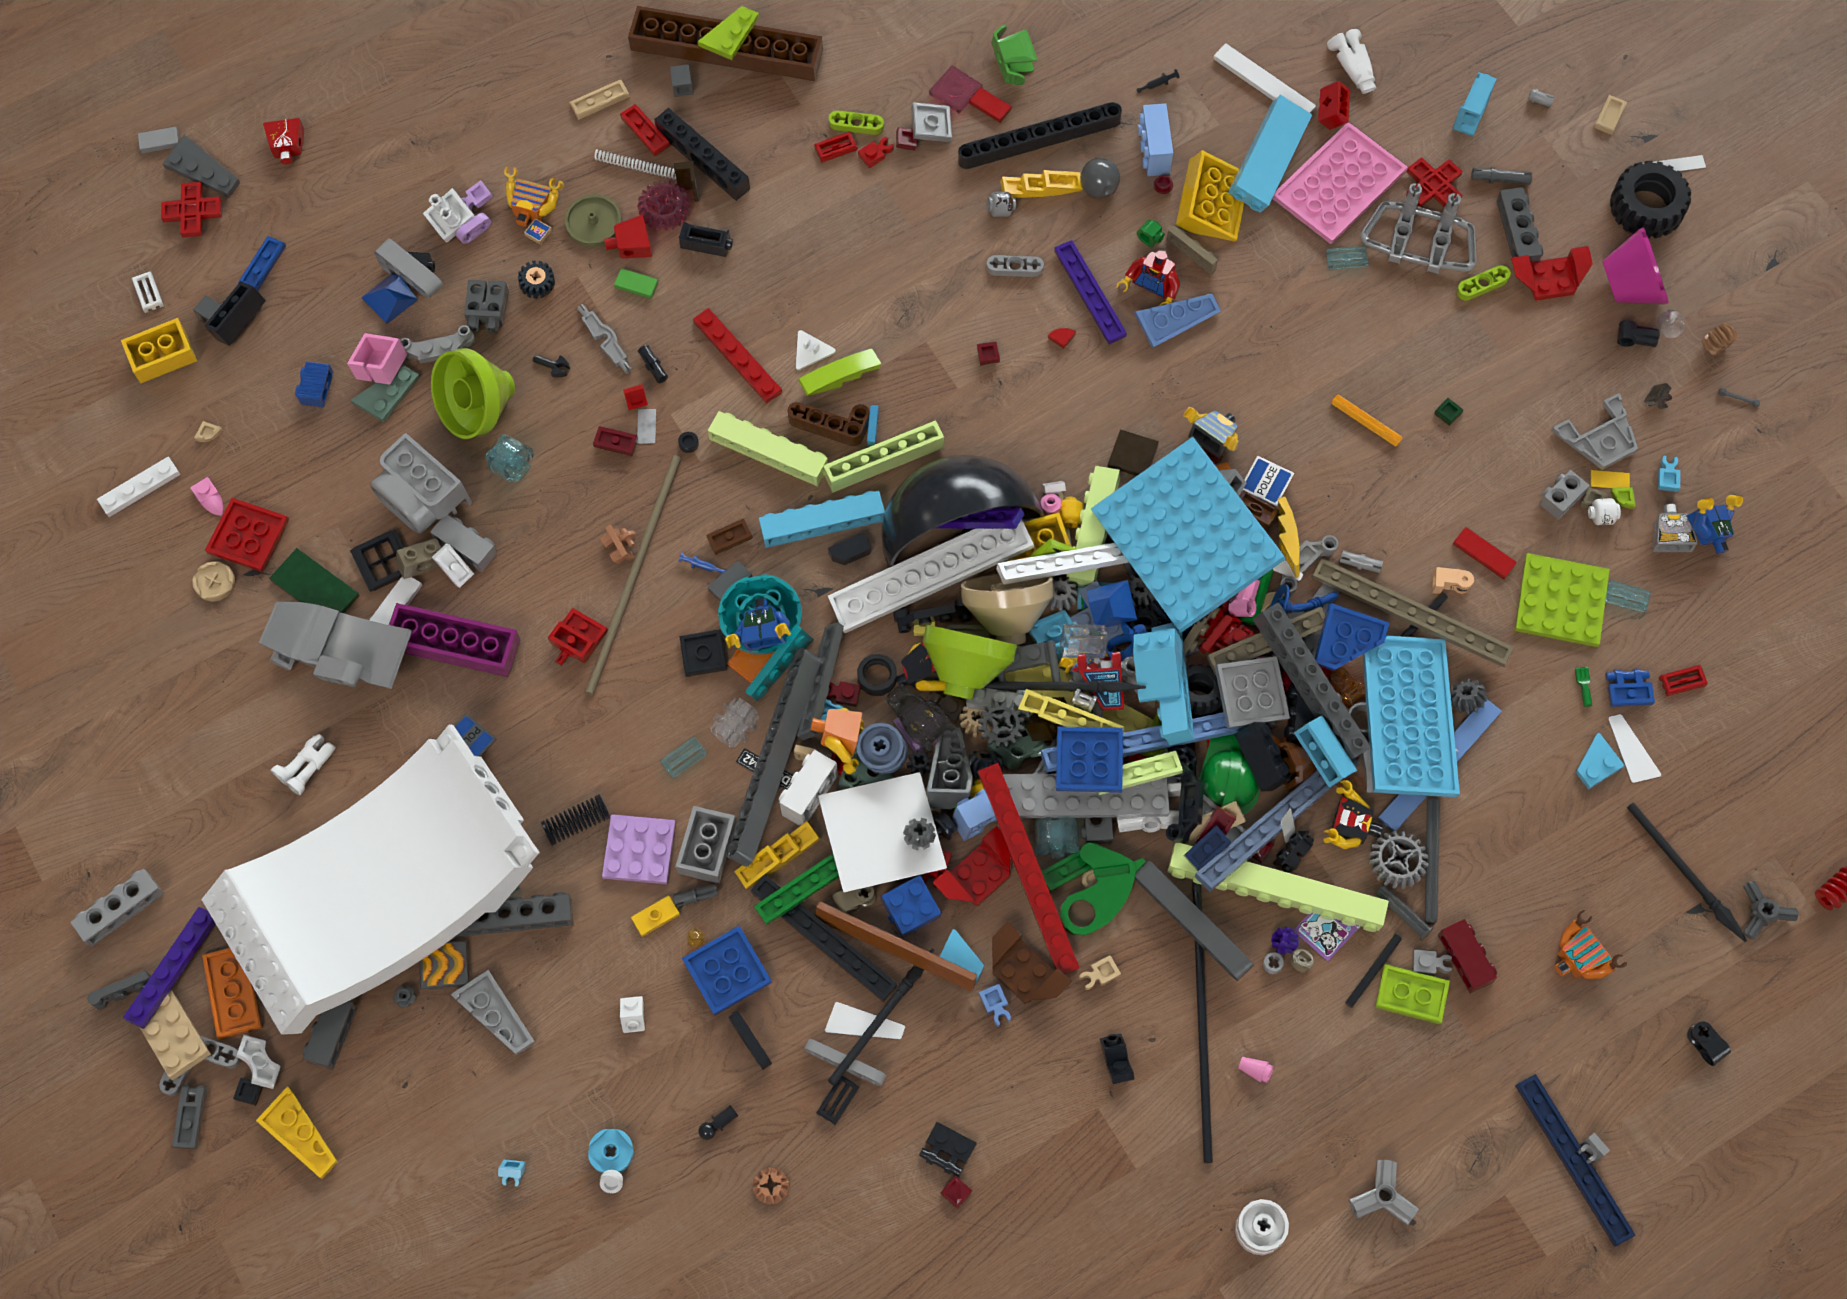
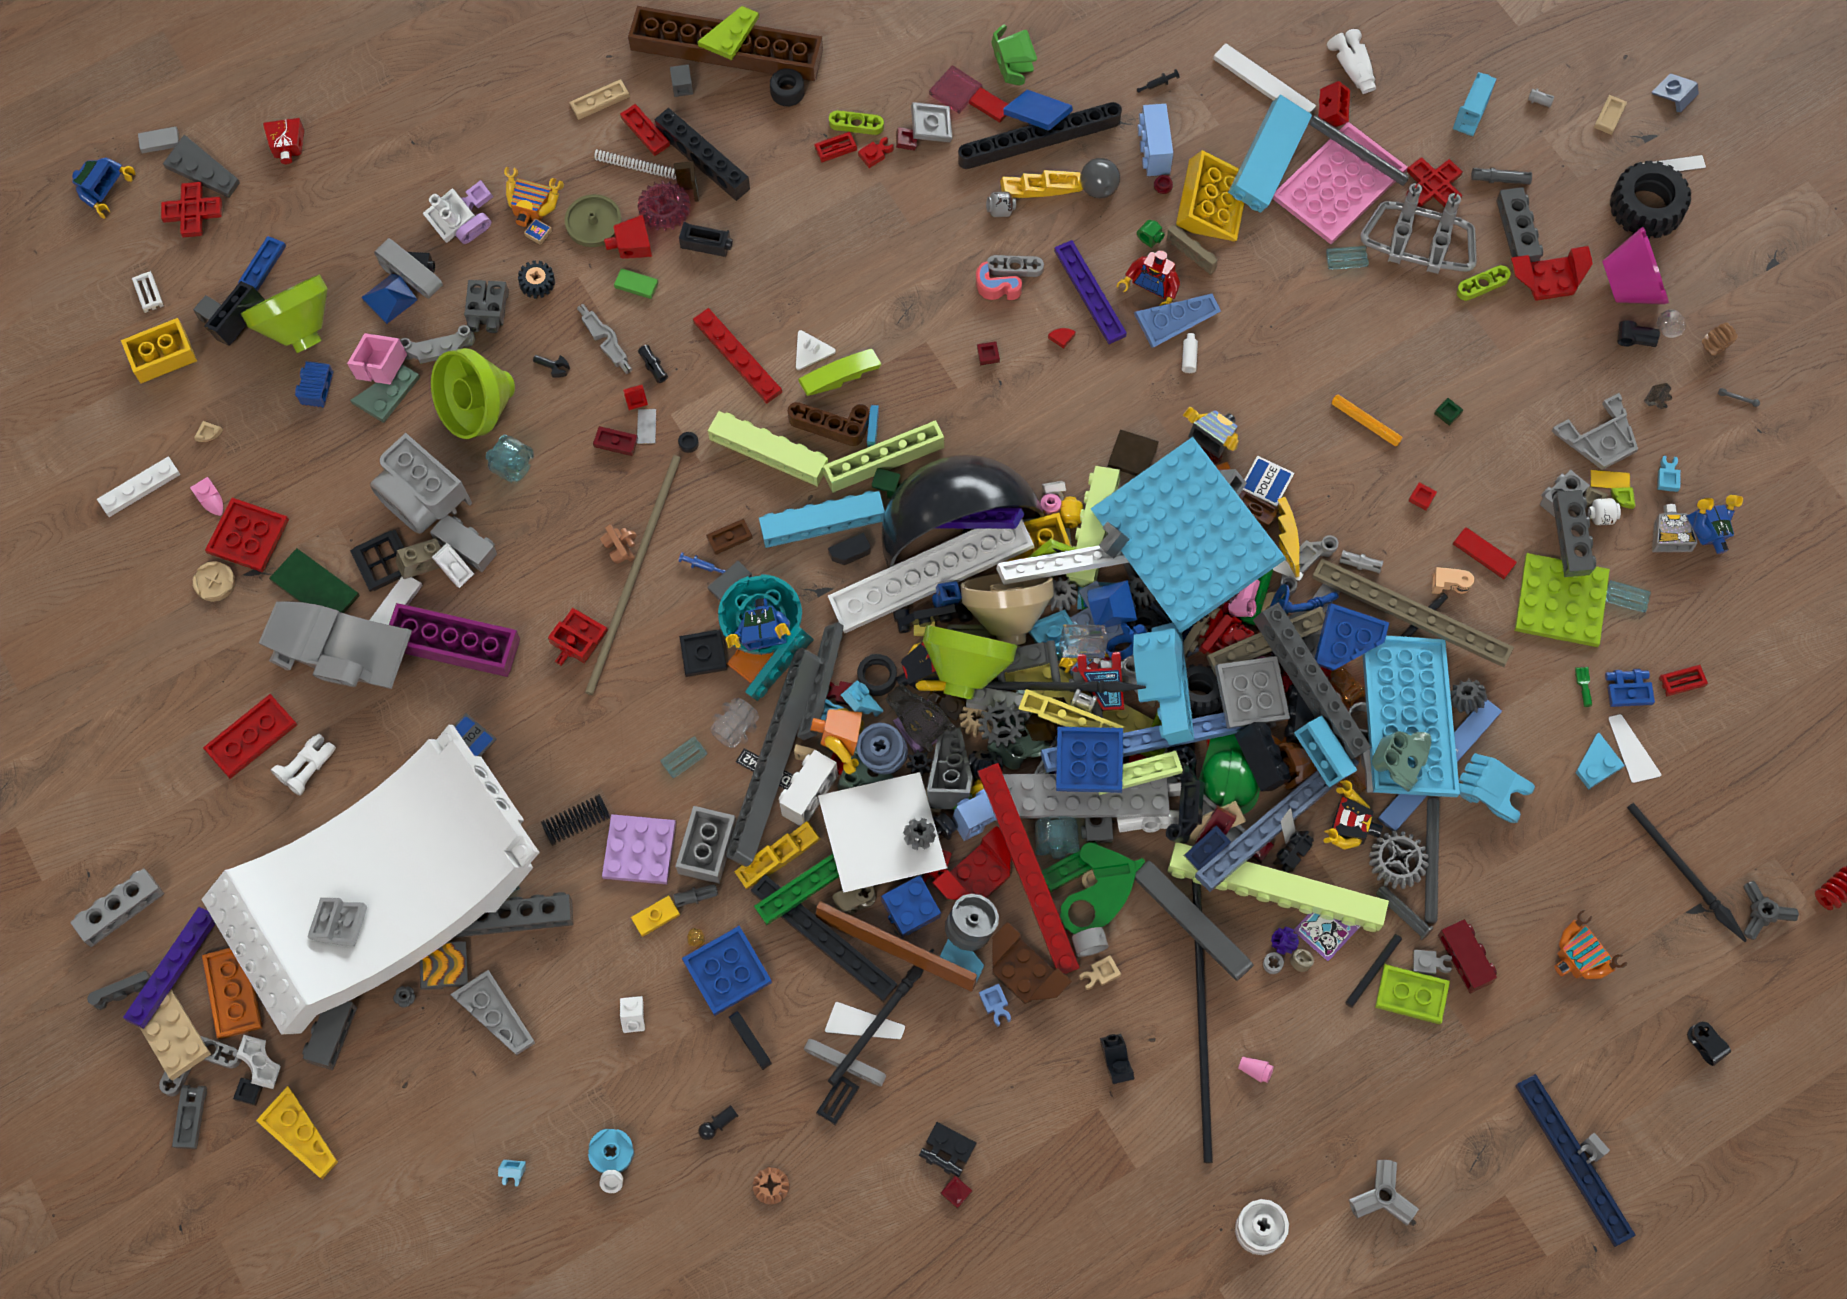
none -> blue torso [72,157,136,219]
none -> red tile [203,694,297,779]
none -> lime cone [241,274,328,353]
none -> light grey slope [308,897,367,946]
none -> black tyre [770,68,805,107]
none -> medium azure wing [841,680,884,717]
none -> dark green panel [872,468,901,499]
none -> blue leg [932,581,962,608]
none -> dark grey wheel [945,894,999,951]
none -> coral animal [976,261,1022,300]
none -> blue tile [1003,90,1073,131]
none -> light grey piece [1072,927,1109,957]
none -> dark grey panel [1099,522,1130,558]
none -> white cylinder [1182,333,1198,373]
none -> dark grey axle [1310,116,1409,186]
none -> sand green piece [1372,731,1432,792]
none -> red plate [1408,482,1437,511]
none -> medium azure piece [1459,754,1535,823]
none -> dark grey brick [1552,490,1596,577]
none -> sand blue piece [1652,73,1699,112]

